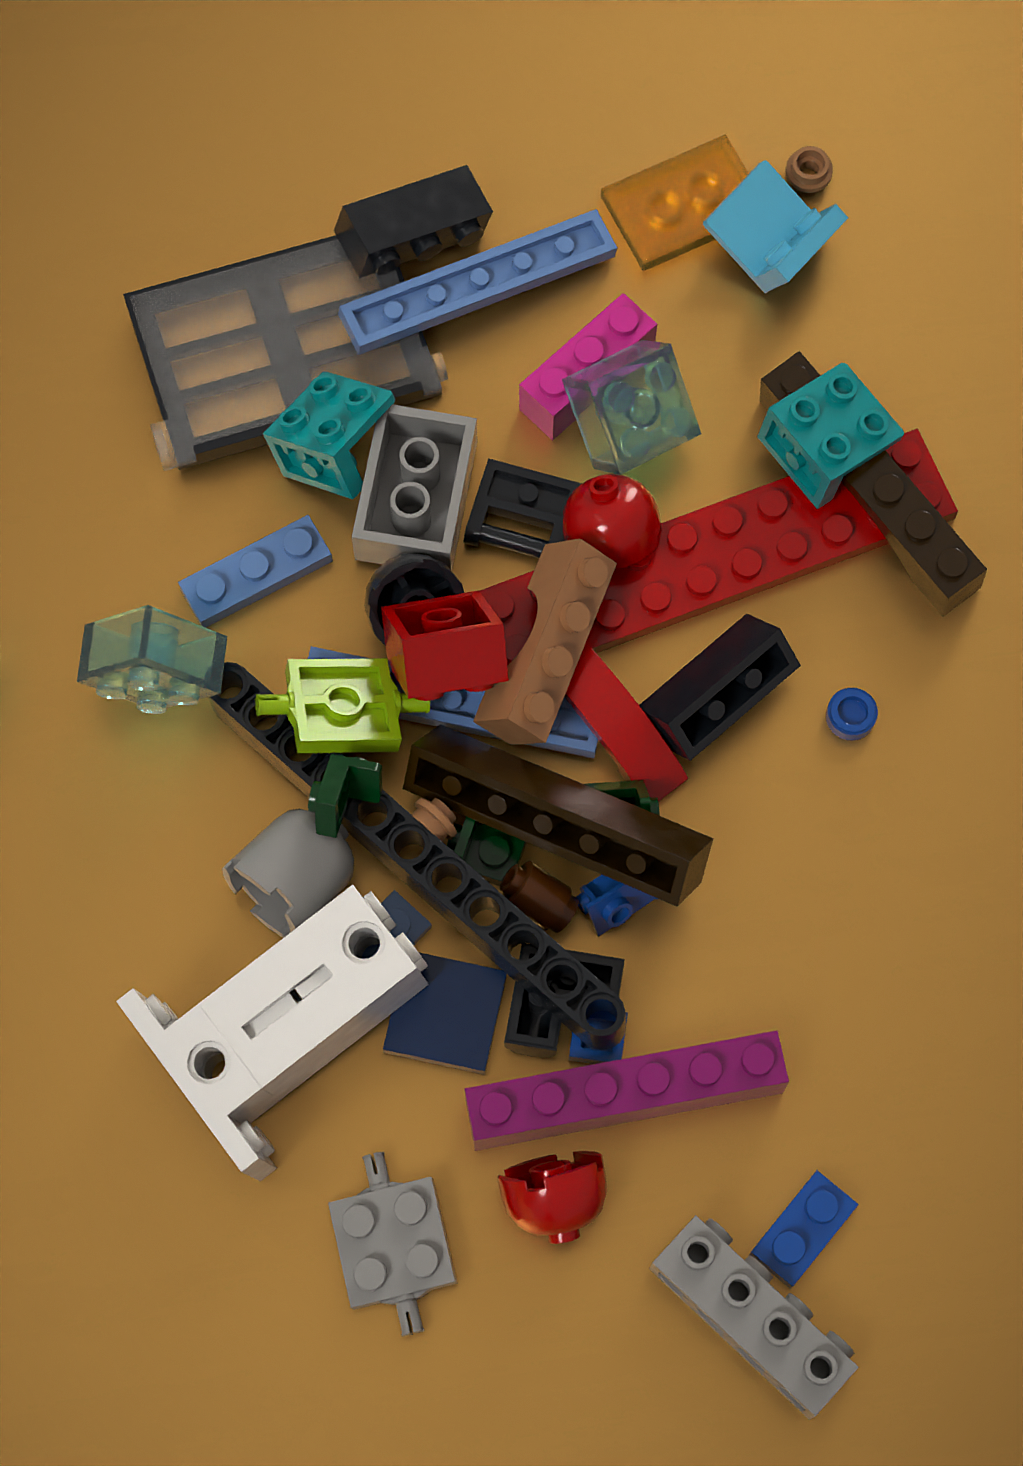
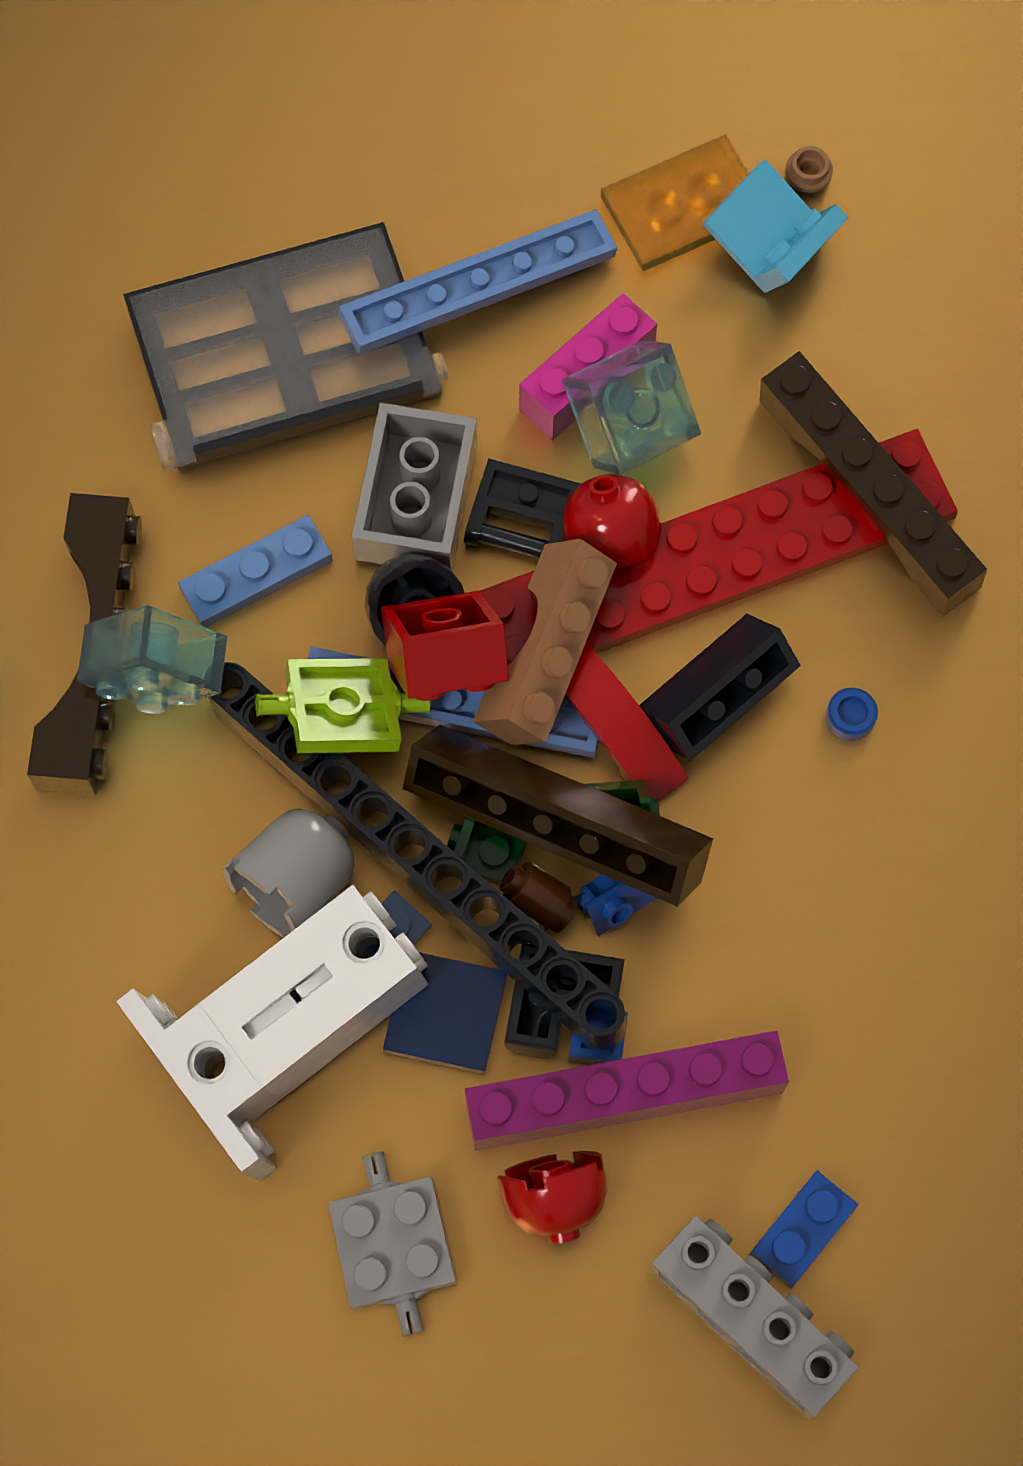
teal bracket [263,372,395,500] -> none
dark green bracket [308,754,382,838] -> none
black brick [334,165,493,278] -> none
medium nougat plate [411,798,457,841] -> none
teal bracket [757,363,904,509] -> none
none -> dark brown arch [27,493,142,795]

